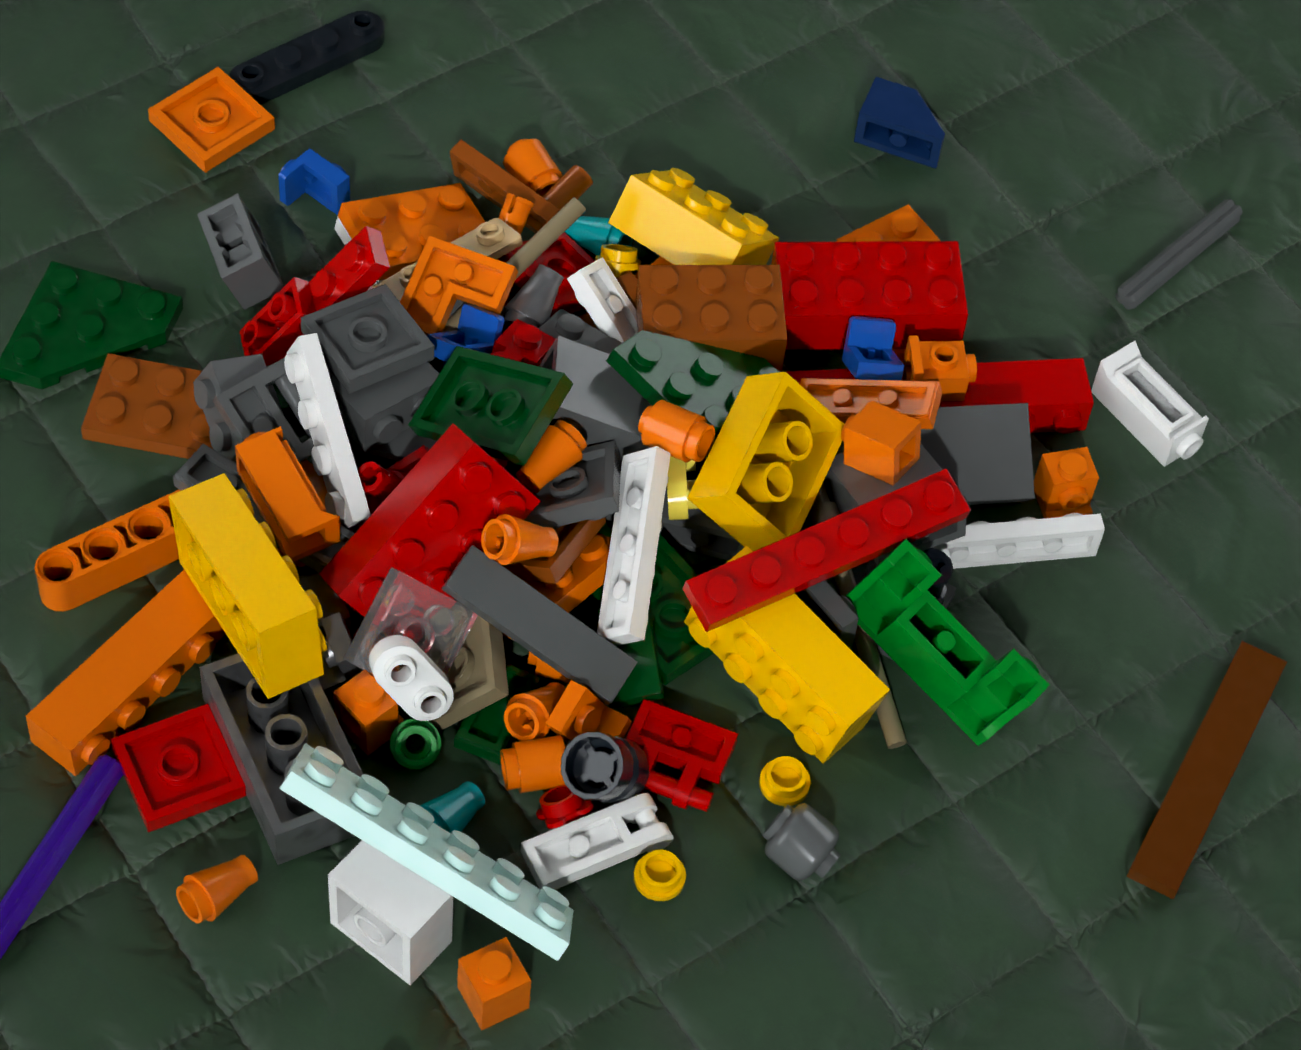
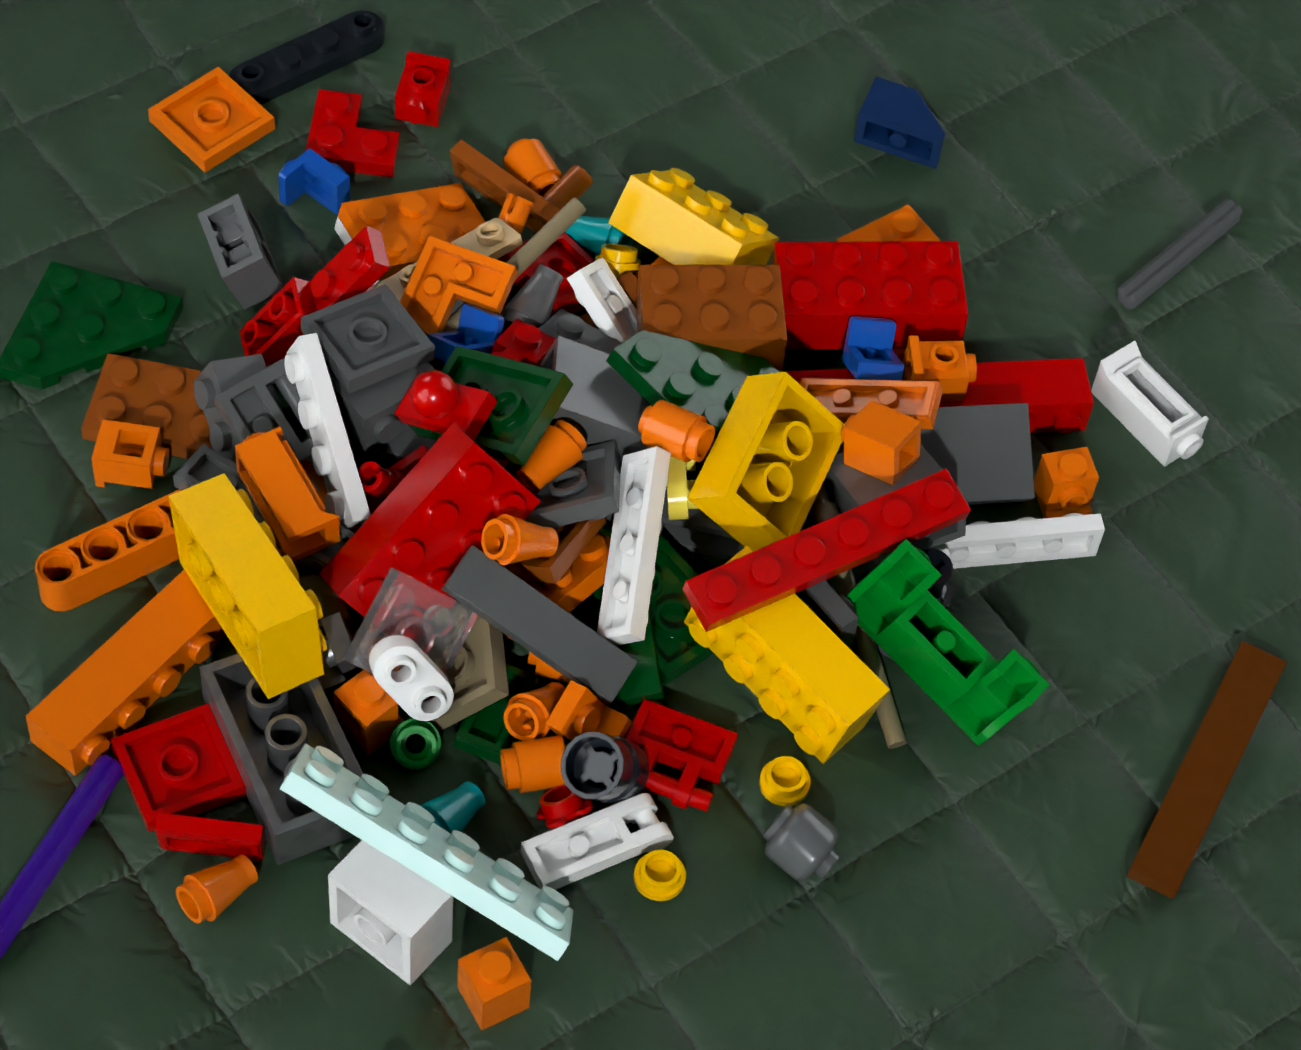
none -> orange brick [91,419,169,489]
none -> red tile [155,812,267,861]
none -> red plate [305,89,400,177]
none -> red tile [394,370,498,441]
none -> red brick [395,51,451,127]

